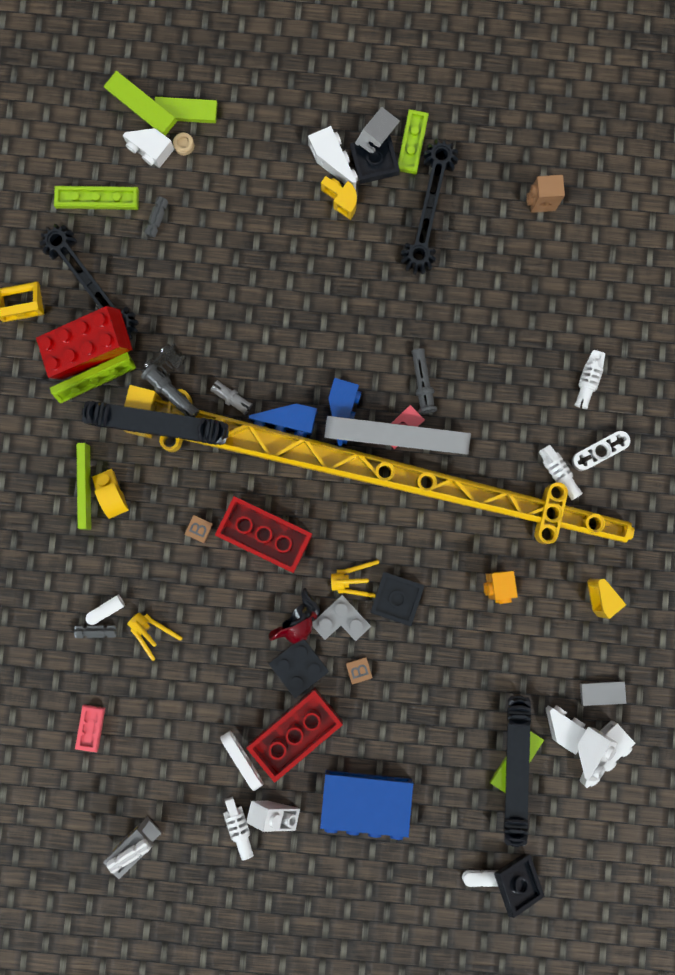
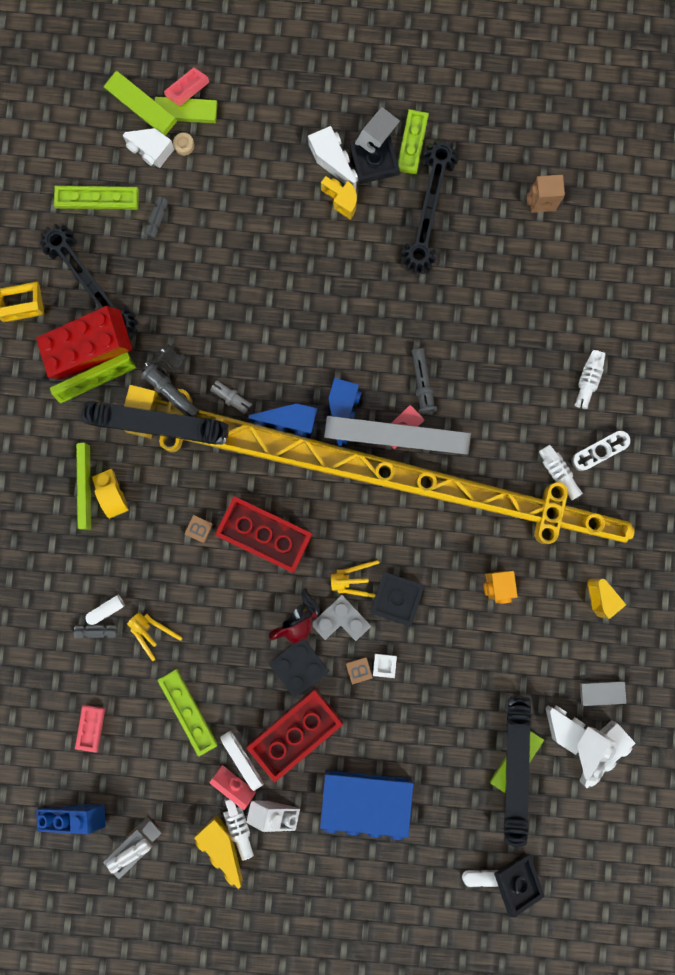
none -> blue slope [36,804,106,834]
none -> lime tile [157,669,218,757]
none -> coral plate [164,67,209,106]
none -> yellow slope [194,815,243,889]
none -> coral plate [209,765,256,810]
none -> white plate [373,653,397,678]

